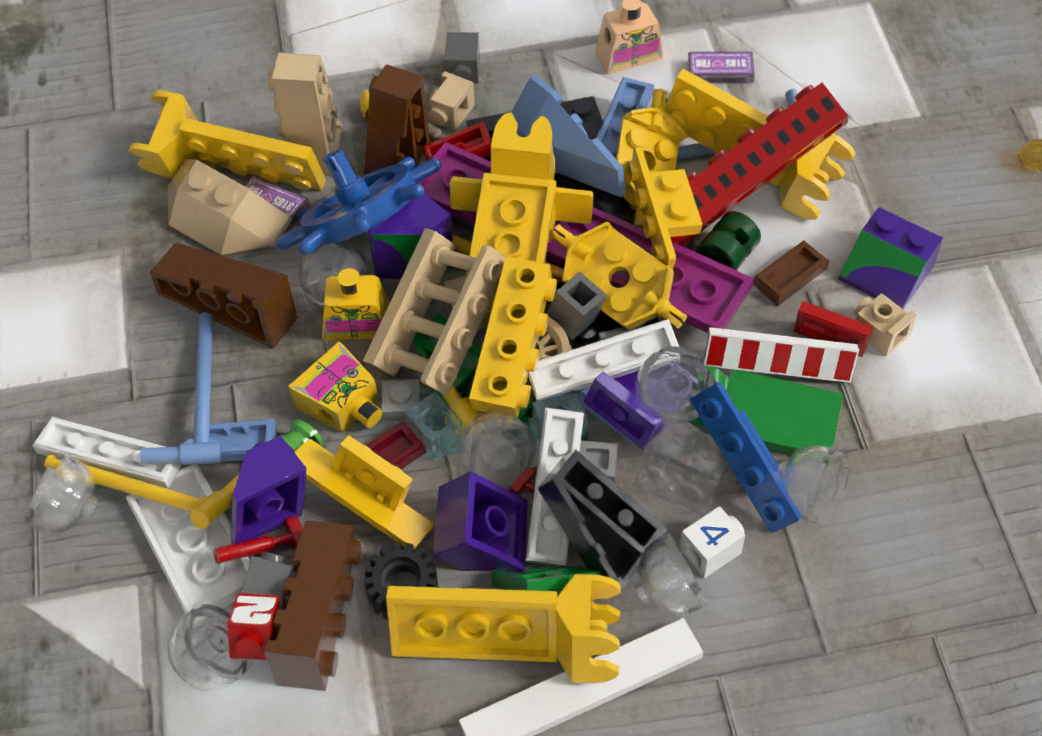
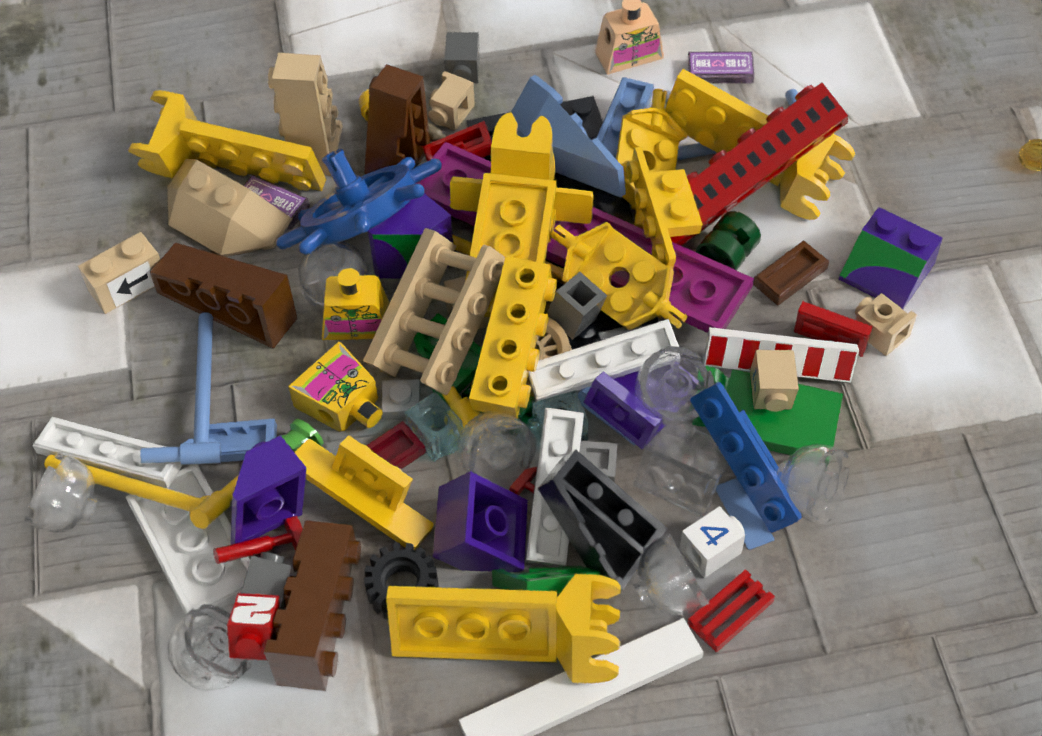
none -> tan brick [78,232,160,314]
none -> red tile [687,569,775,653]
none -> medium blue sticker [714,478,775,550]
none -> tan brick [750,350,799,412]

